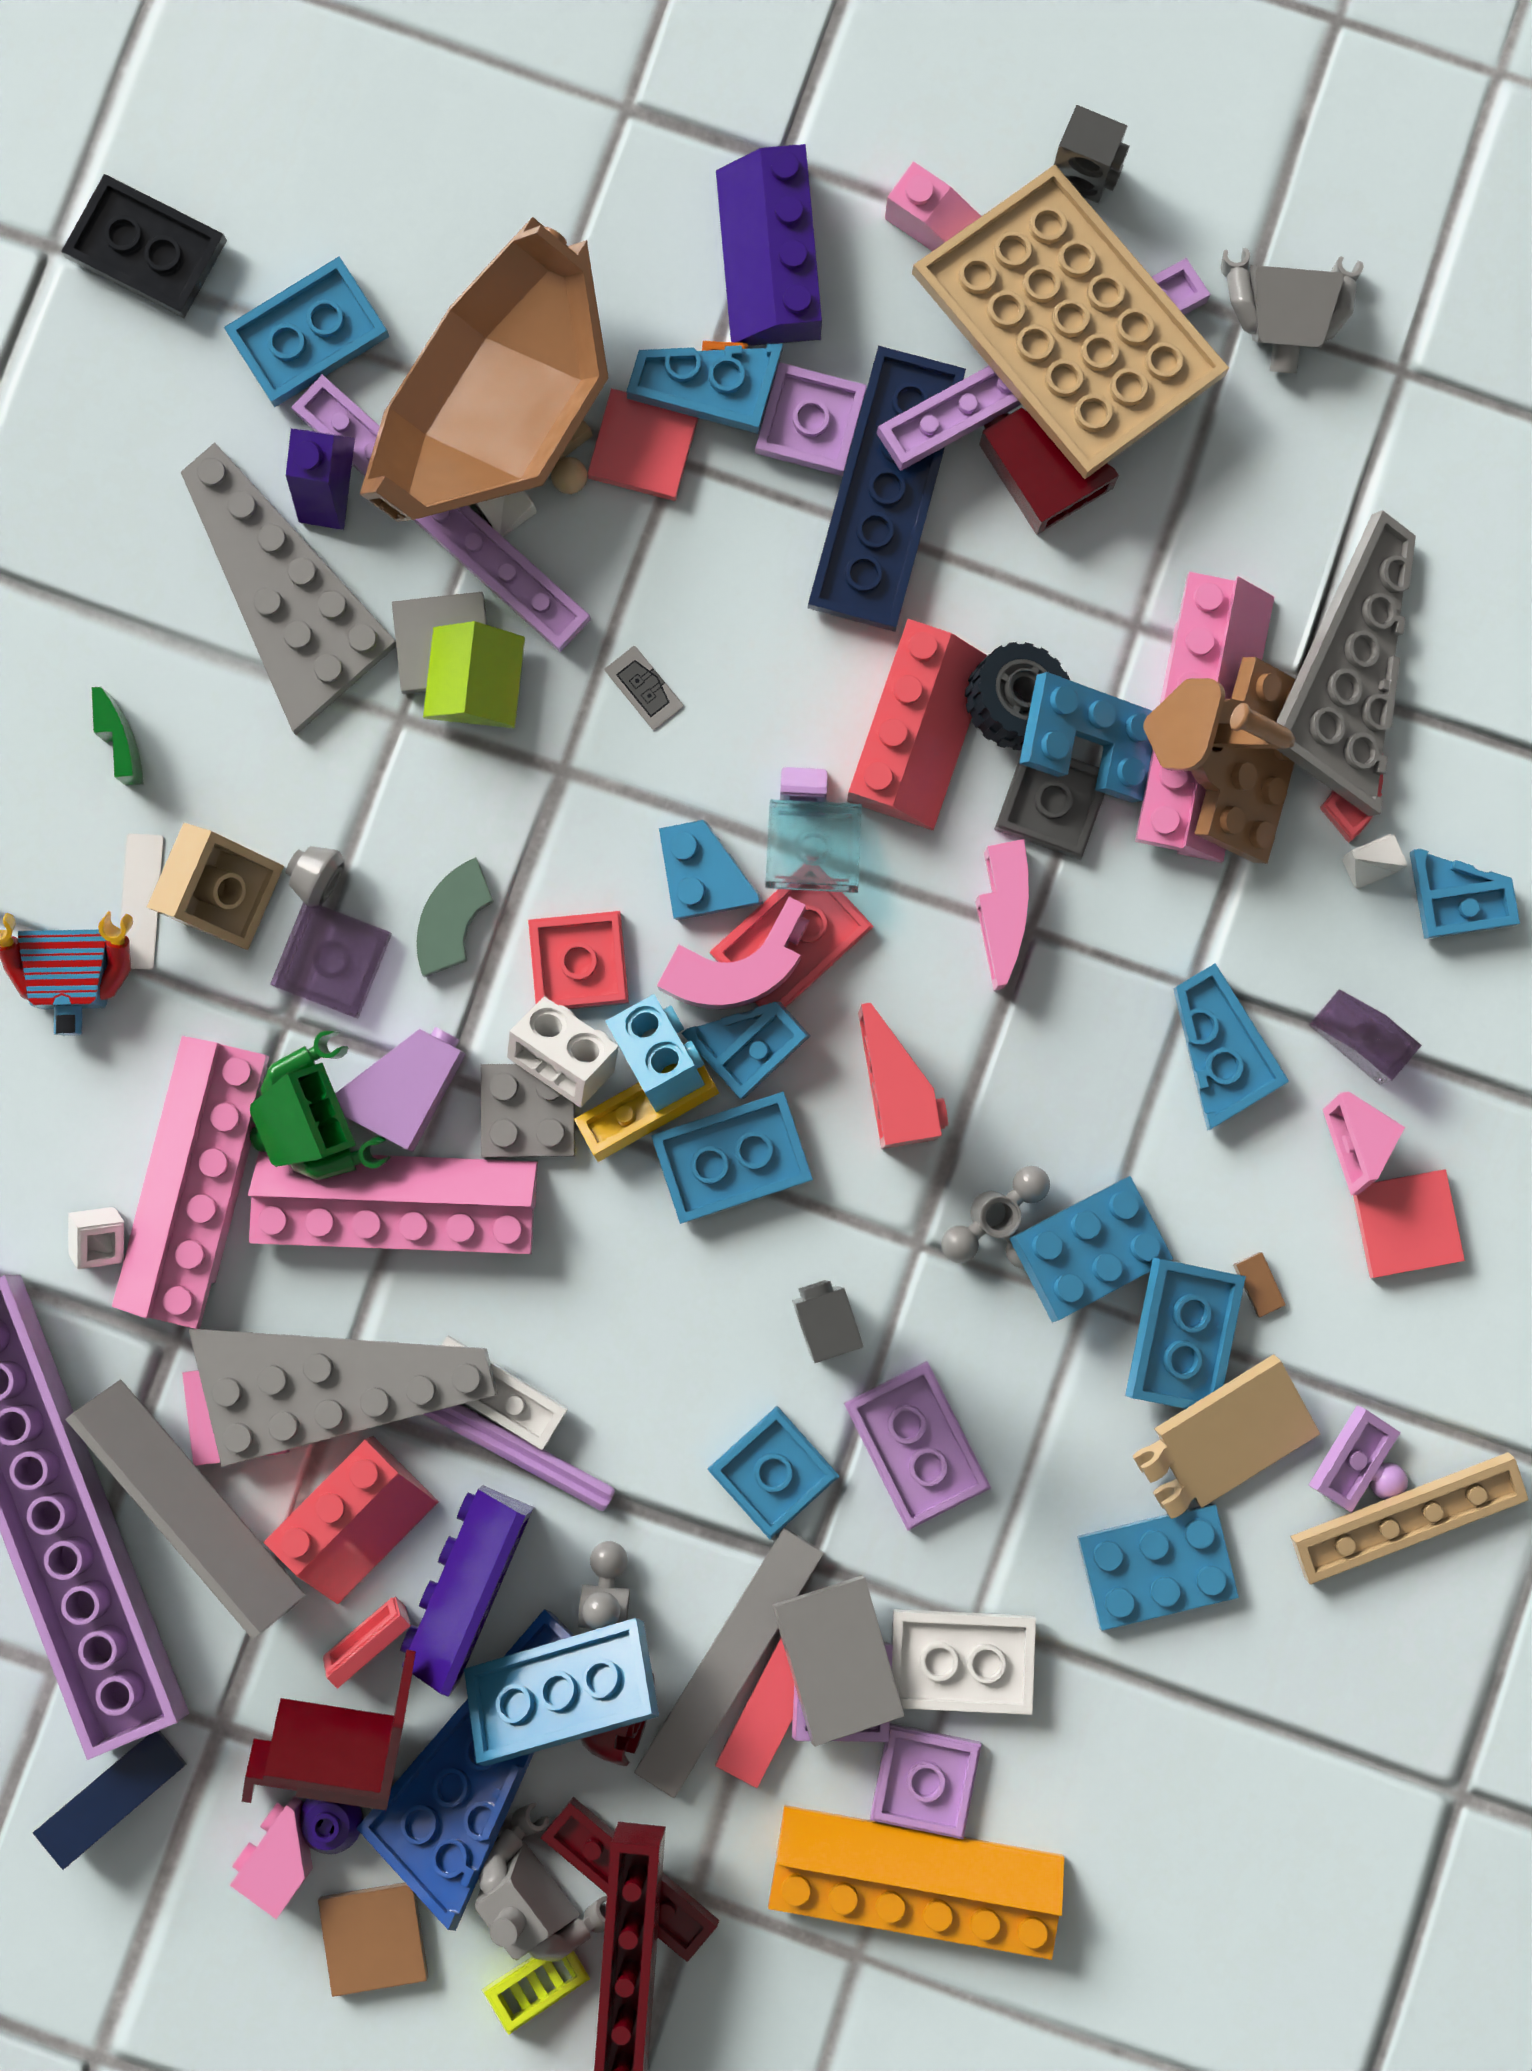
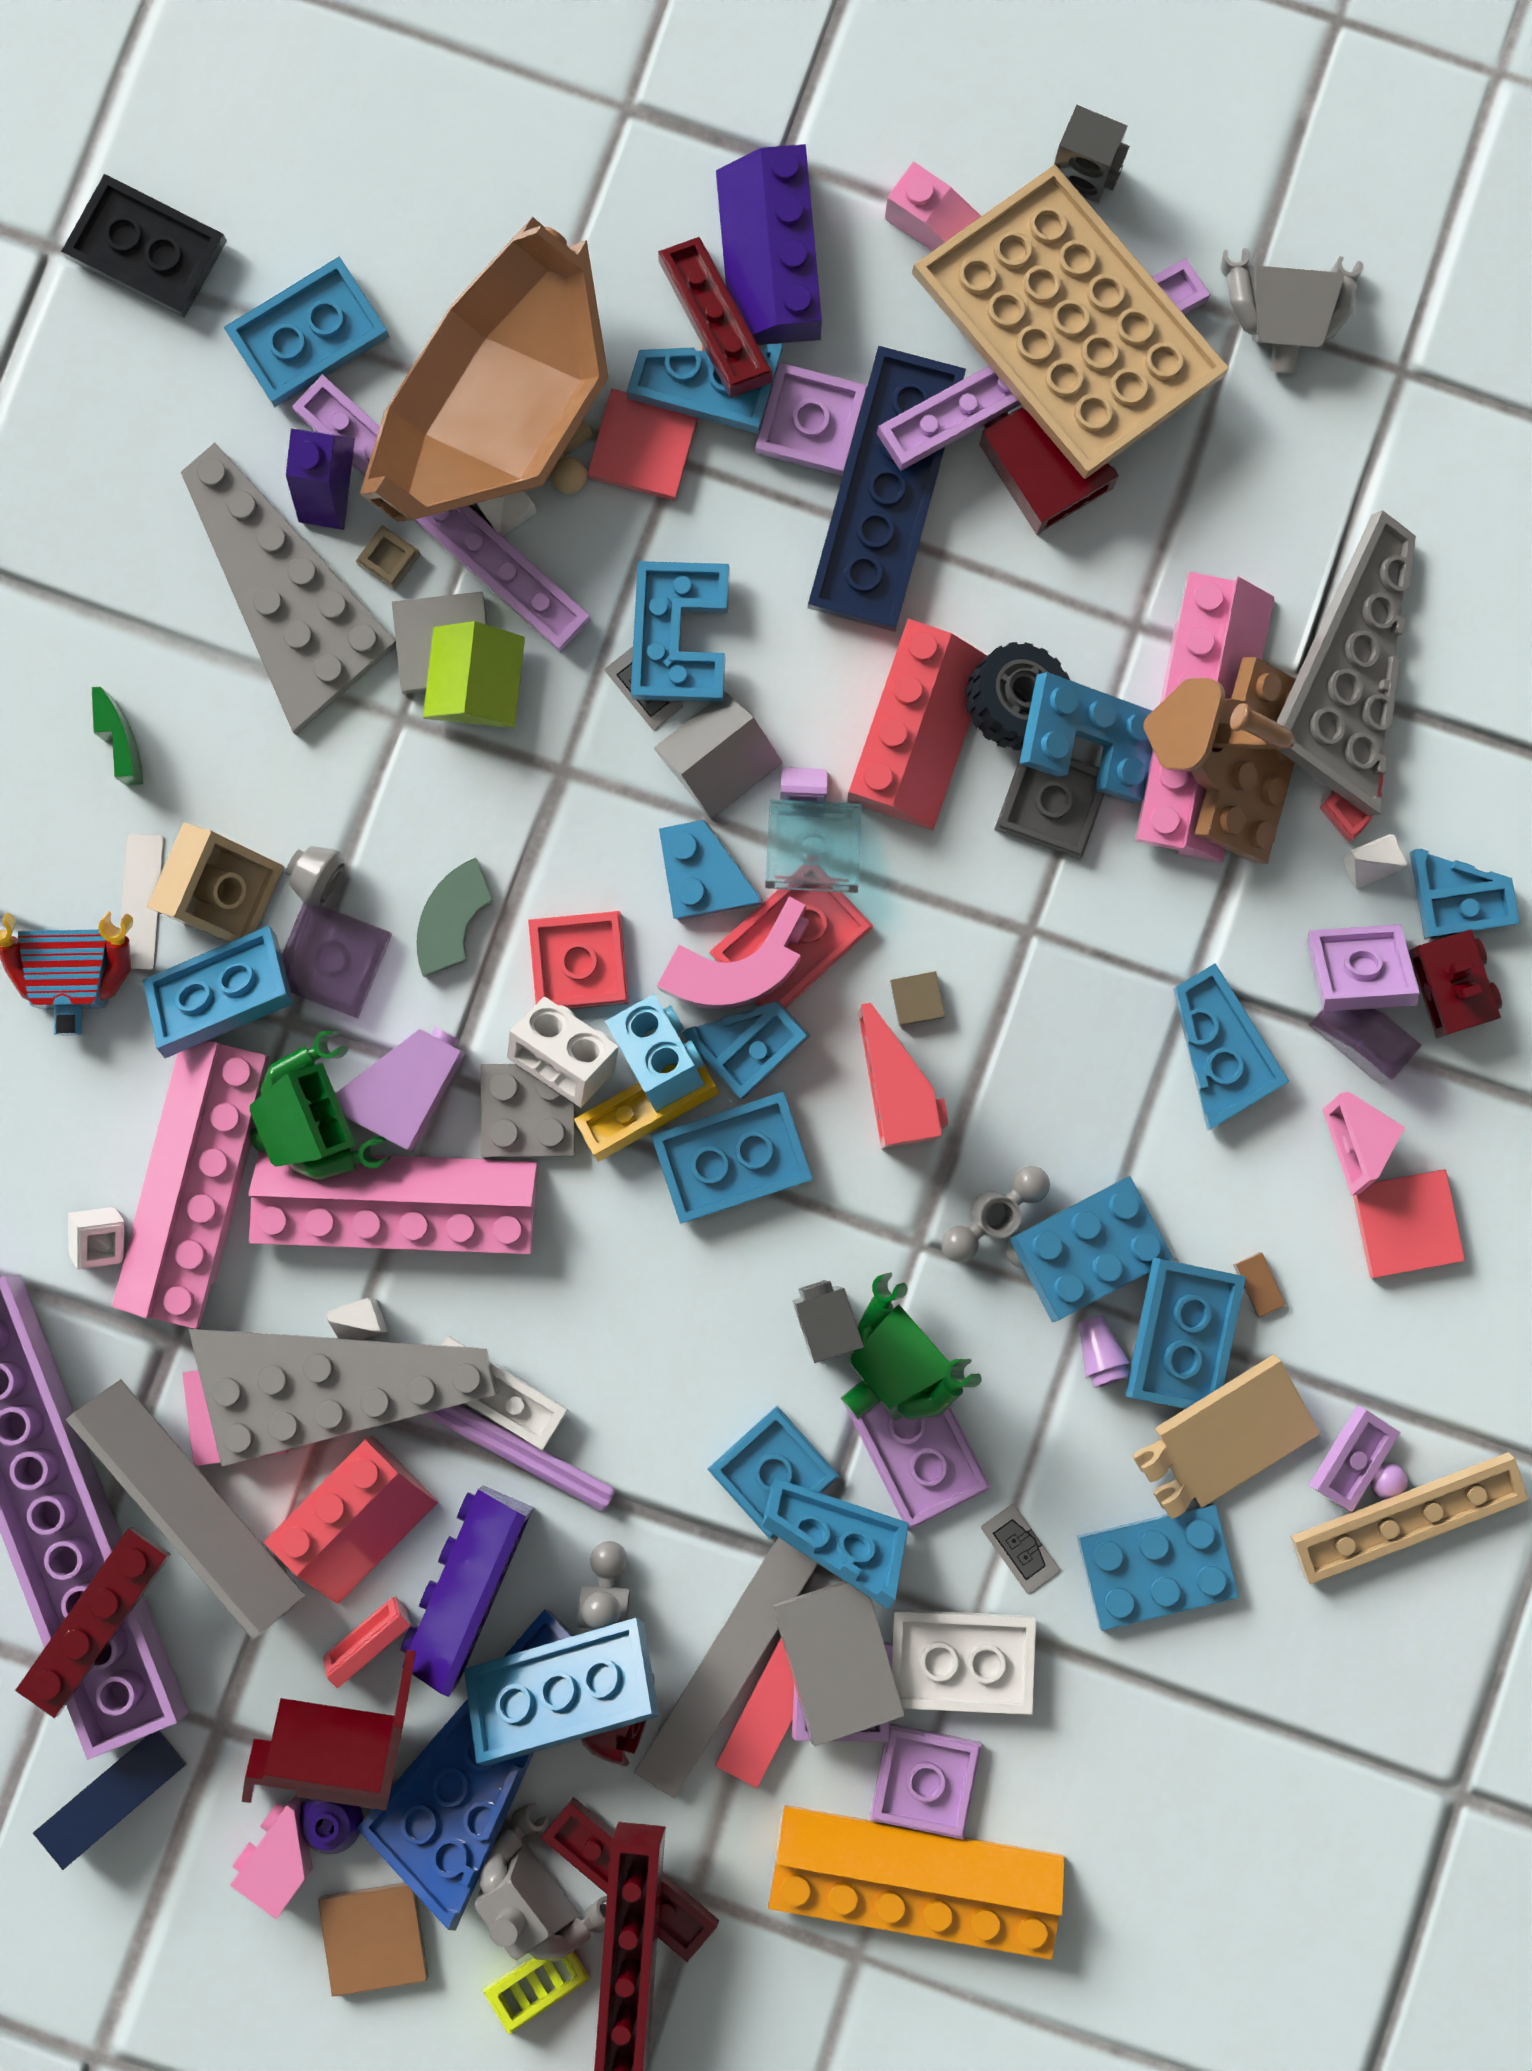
bright pink slope [975,839,1029,991] -> none
none -> dark red plate [15,1527,171,1718]
none -> dark azure plate [143,926,293,1058]
none -> white slope [326,1297,387,1340]
none -> dark tan tile [356,525,421,591]
none -> dark azure plate [631,561,730,702]
none -> light grey slope [654,691,782,819]
none -> dark red tile [658,237,772,398]
none -> dark azure wing [762,1478,909,1610]
none -> green torso [841,1272,982,1421]
none -> dark tan tile [890,971,945,1026]
none -> sticker [981,1504,1060,1594]
none -> lavender cone [1077,1315,1130,1388]
none -> lavender plate [1307,924,1420,1012]
none -> dark red brick [1408,929,1502,1038]

